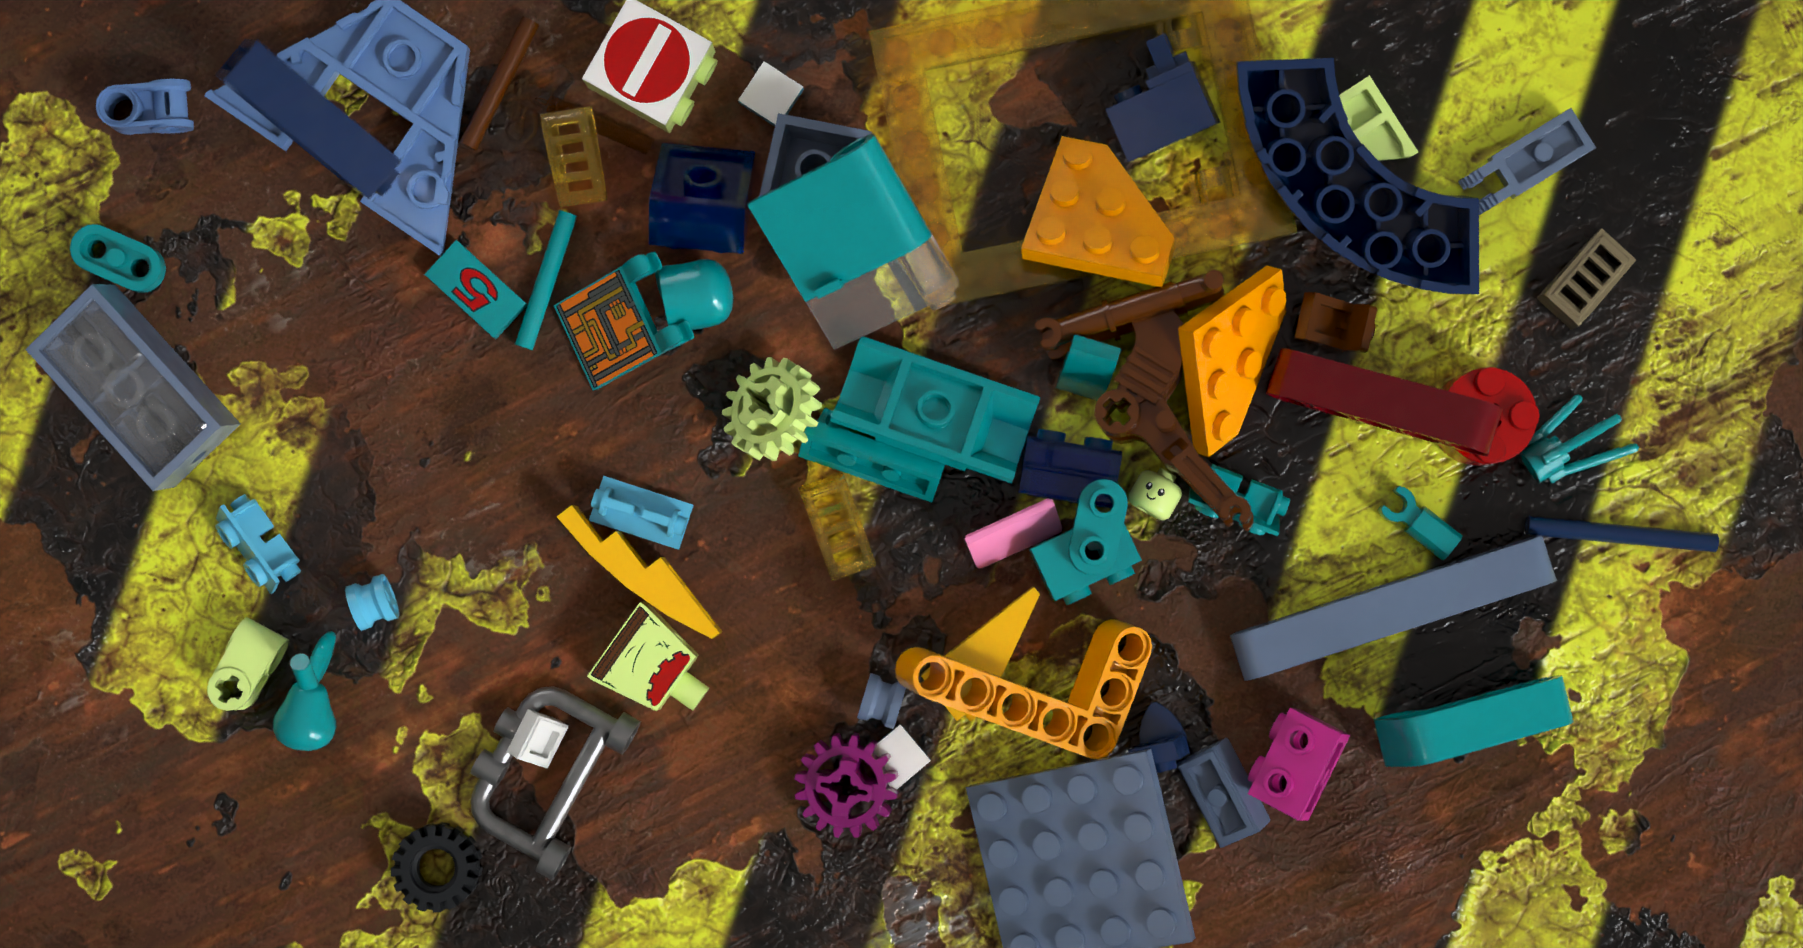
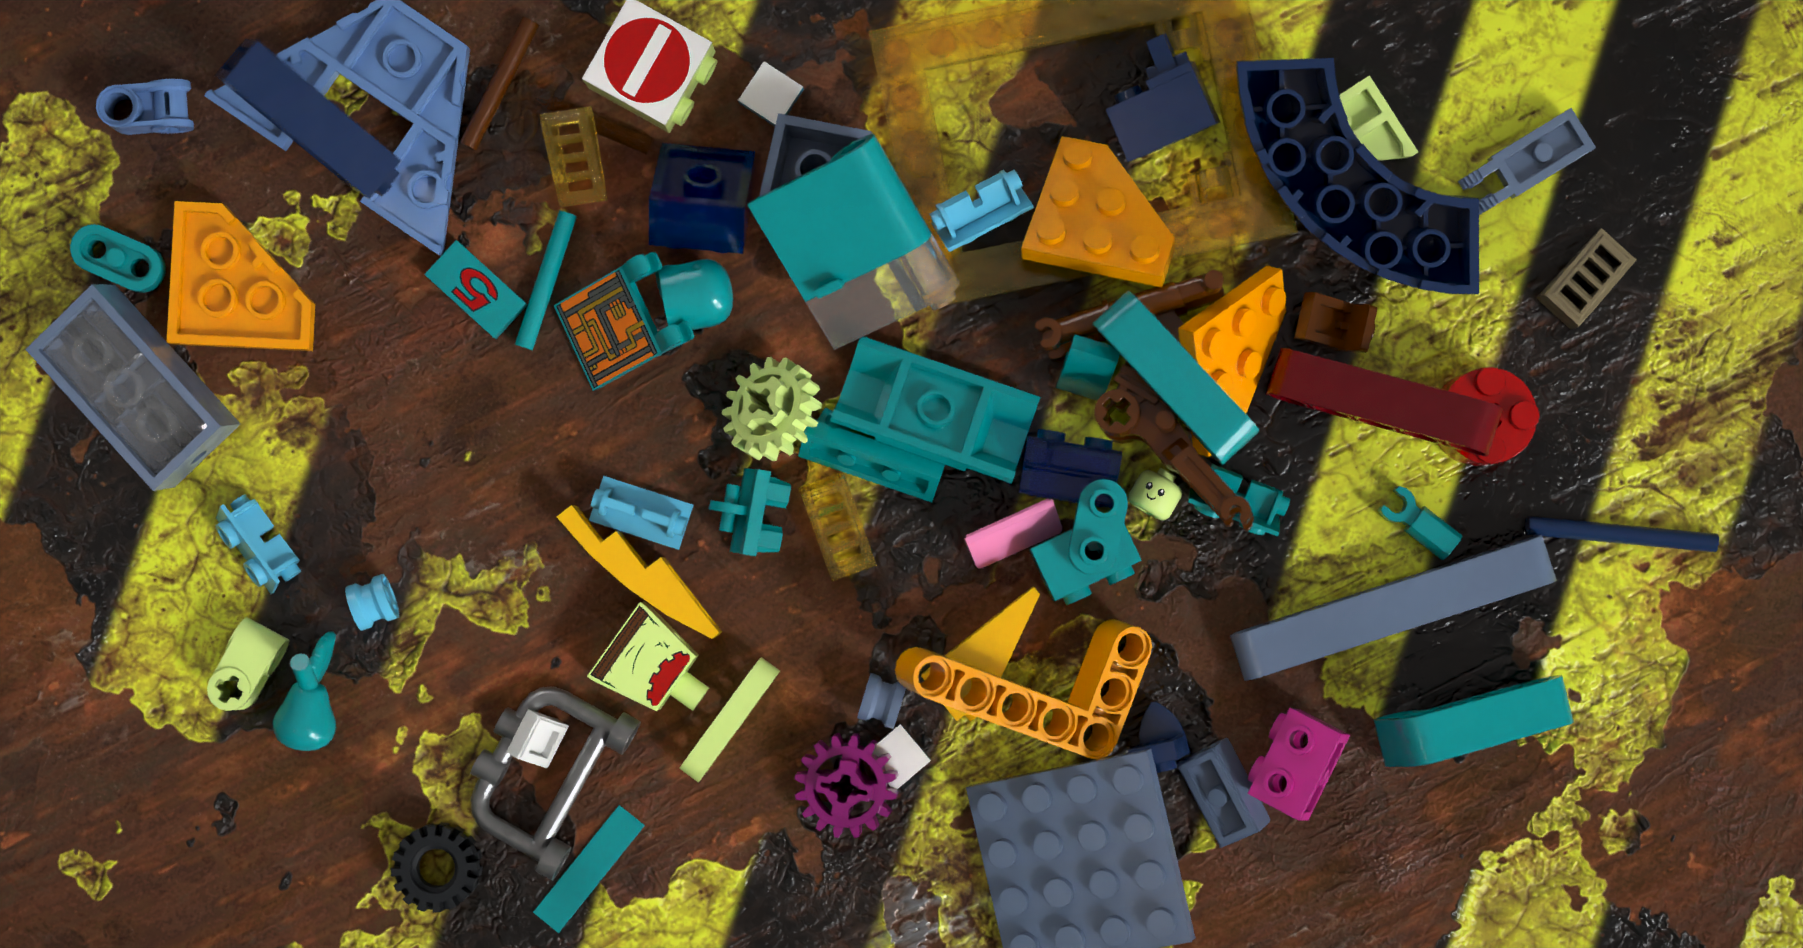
teal plant [1519,394,1639,484] -> none
none -> light orange plate [166,201,316,351]
none -> teal sticker [533,805,645,933]
none -> yellowish green beam [679,657,780,783]
none -> teal hips [709,468,791,556]
none -> medium azure hinge [929,169,1034,252]
none -> teal beam [1092,290,1259,465]

